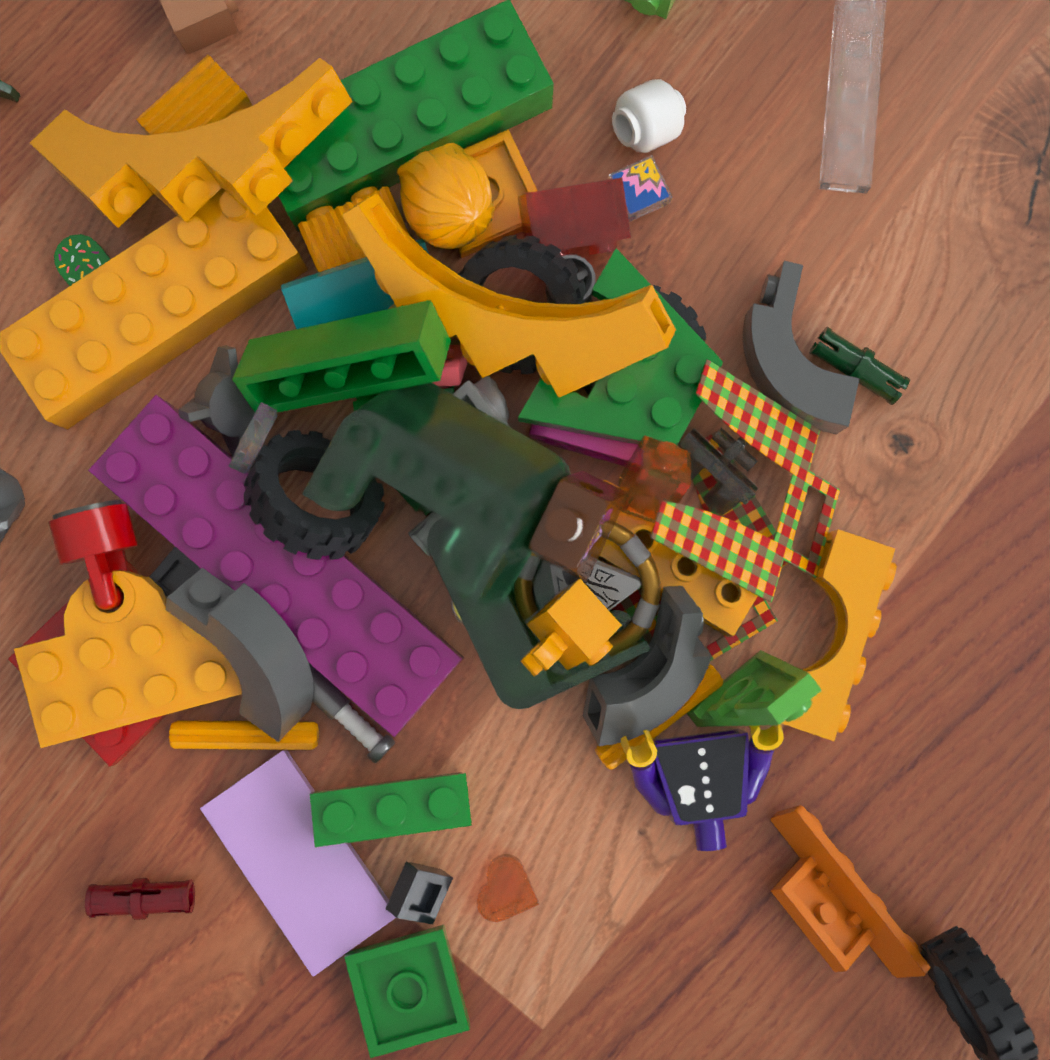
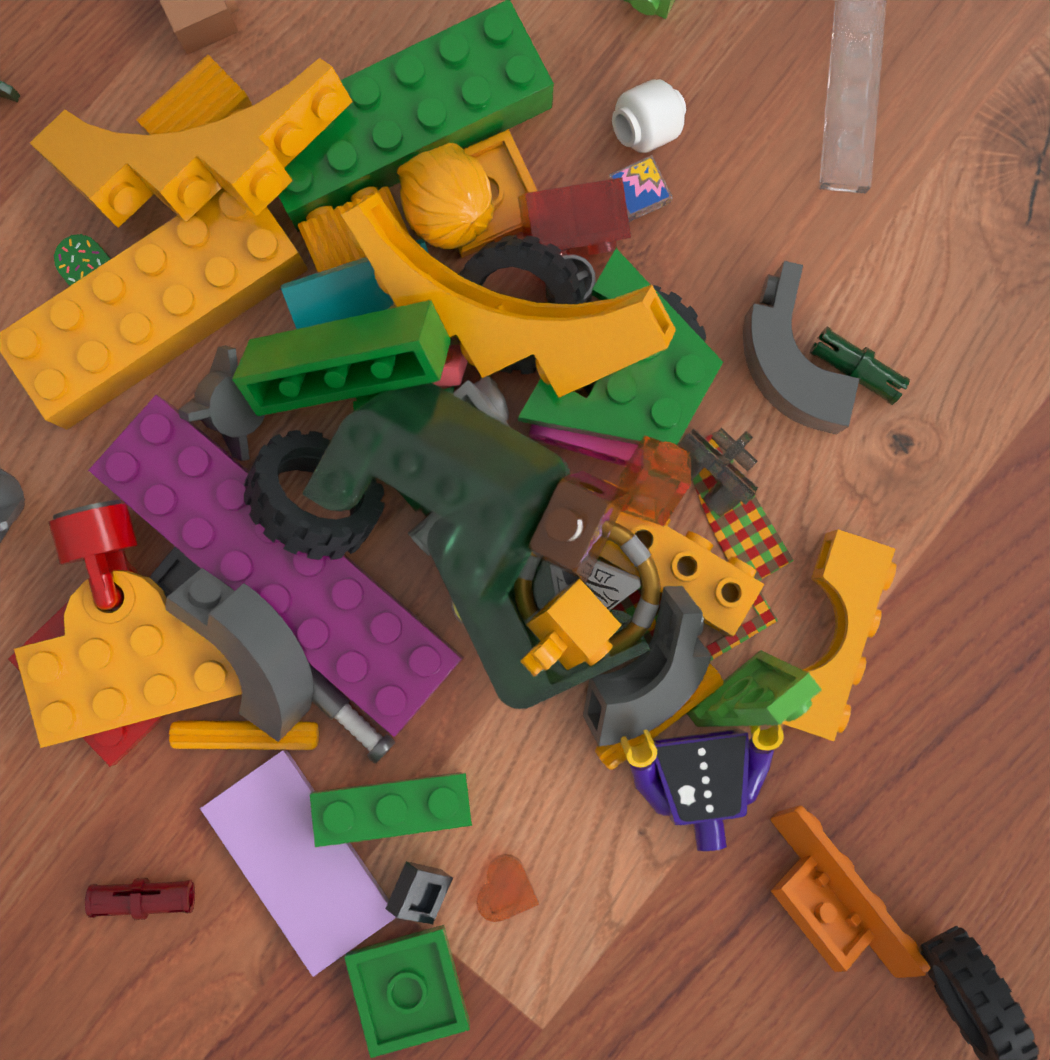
clear tile [229,402,278,474] -> none
piece [650,359,840,603] -> none

